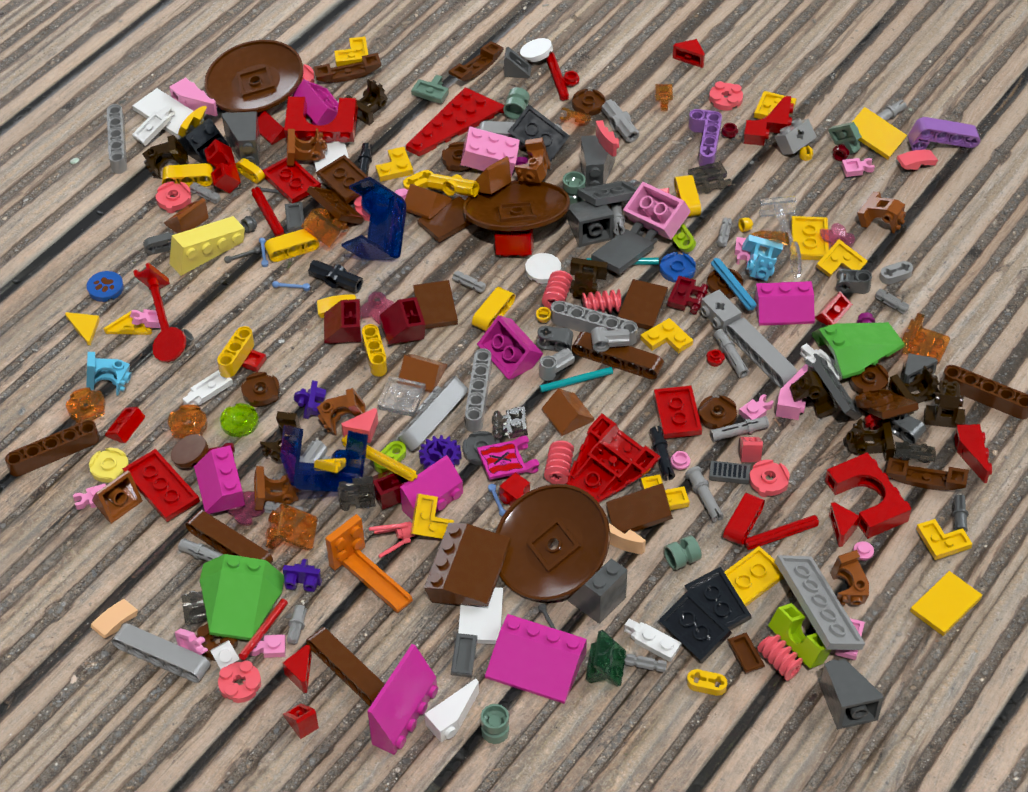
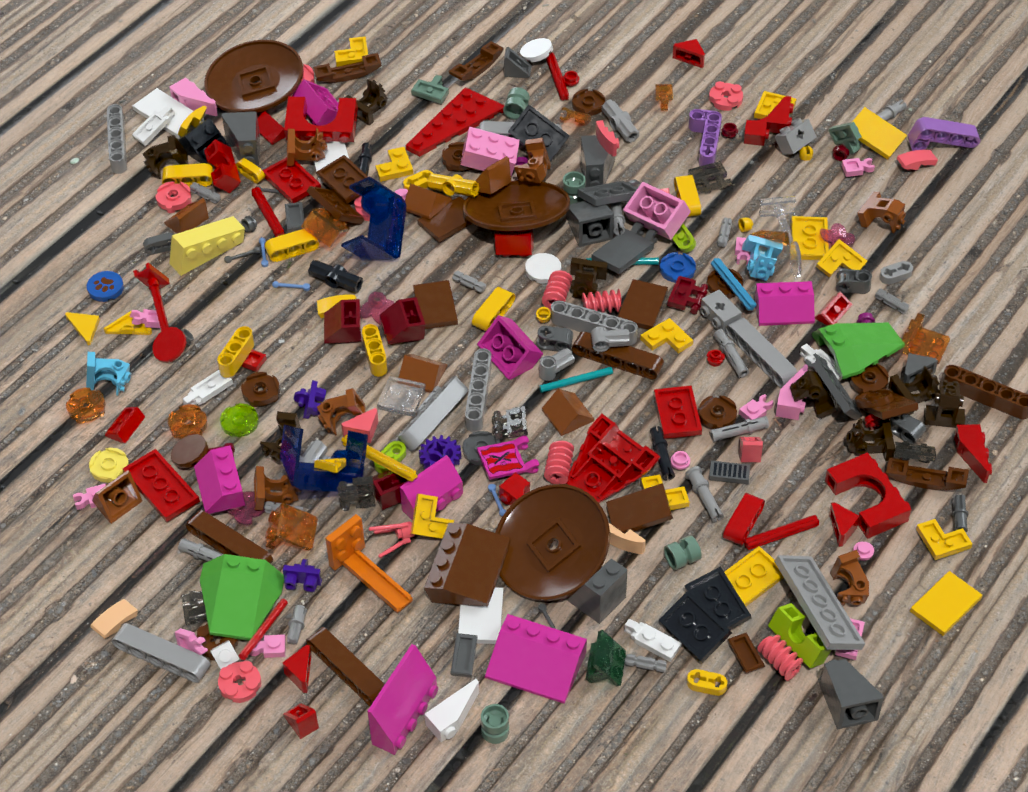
reddish brown beam [5,420,100,477] -> none
coral plate [749,459,790,497] -> none

